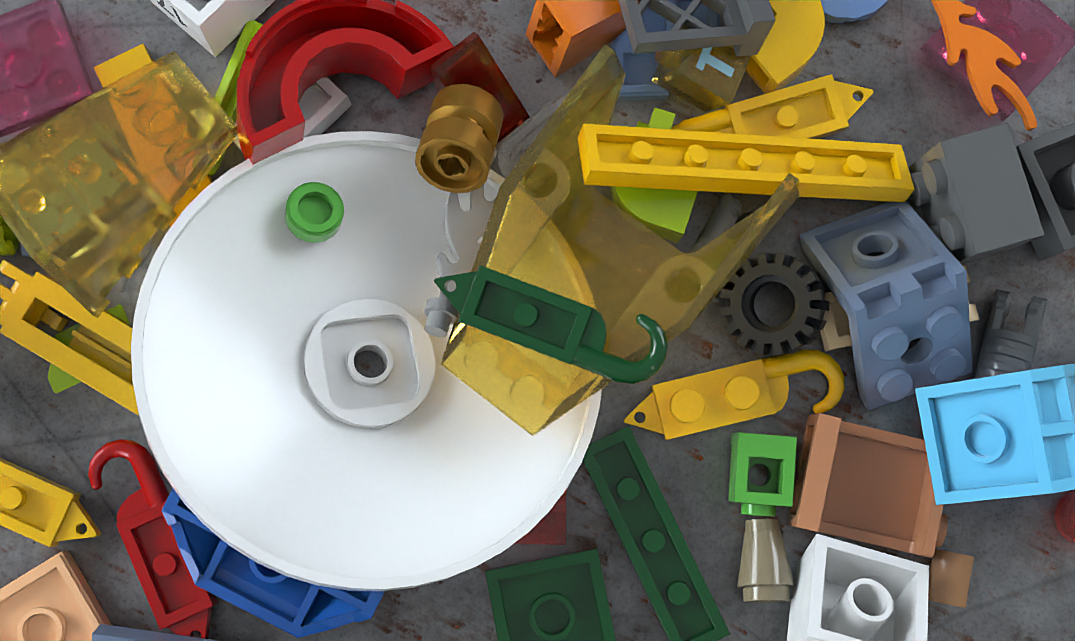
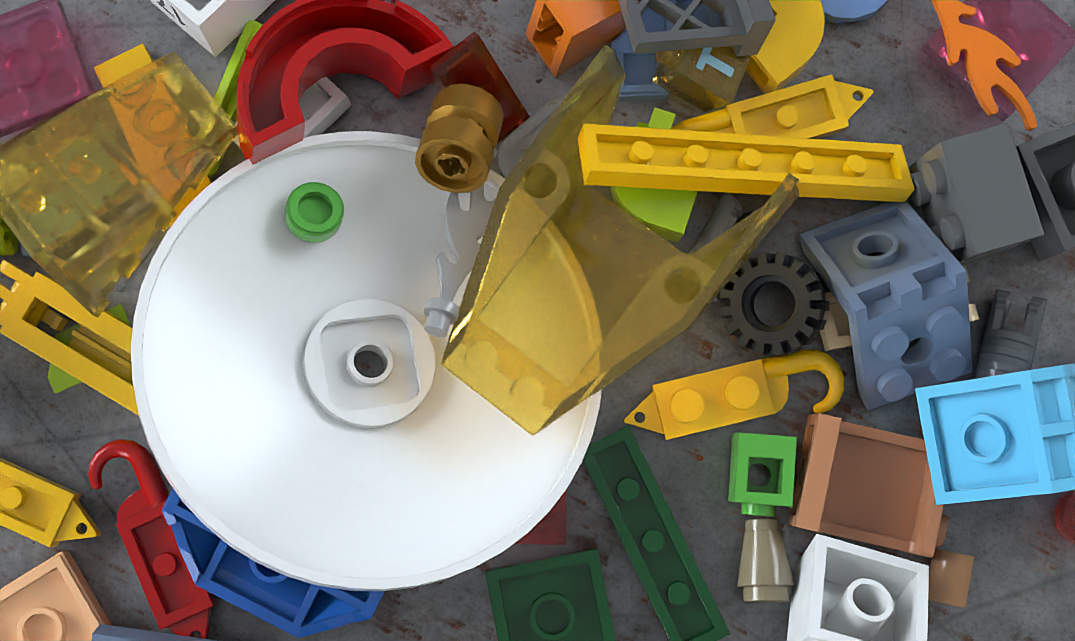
dark green plate [434,265,668,384] -> none

